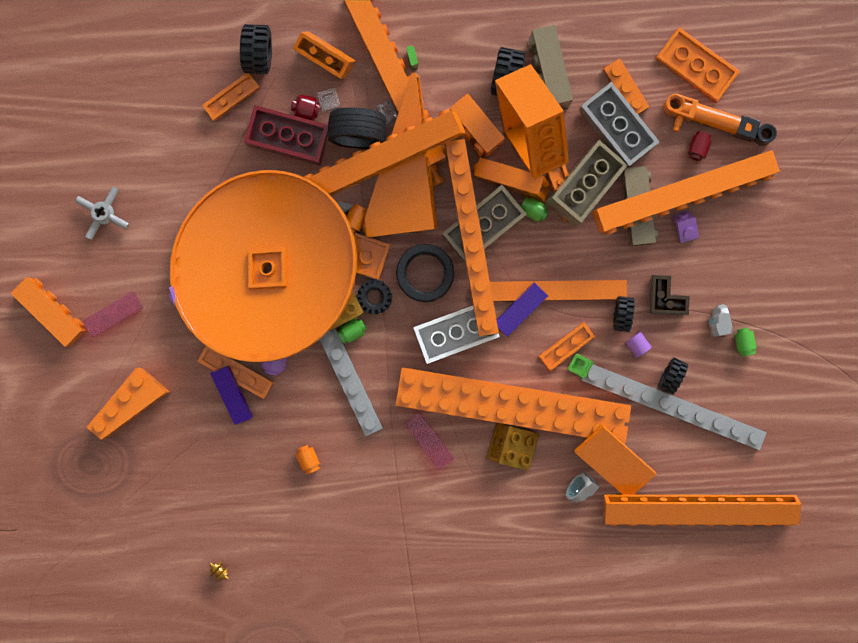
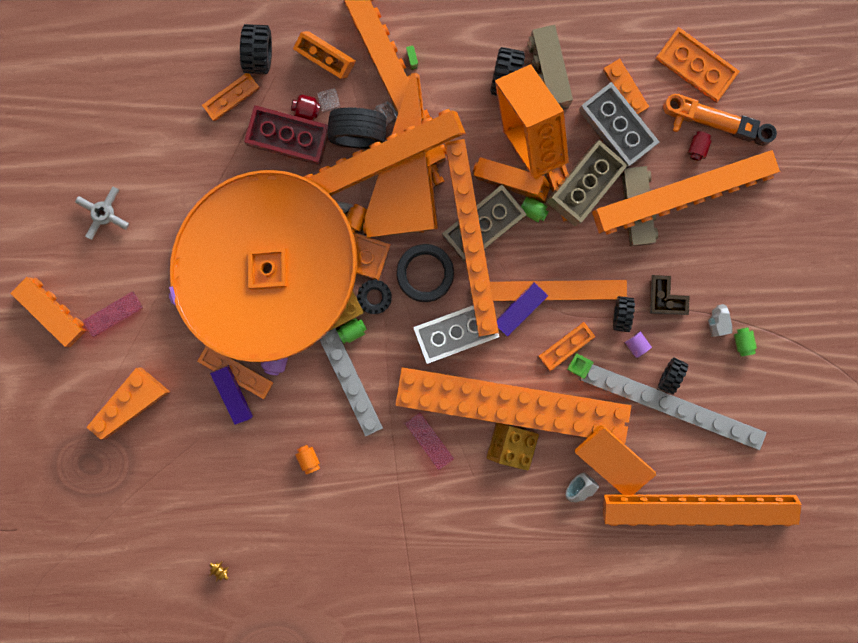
orange brick [450,93,505,159] -> none
medium lavender bracket [672,211,699,243] -> none

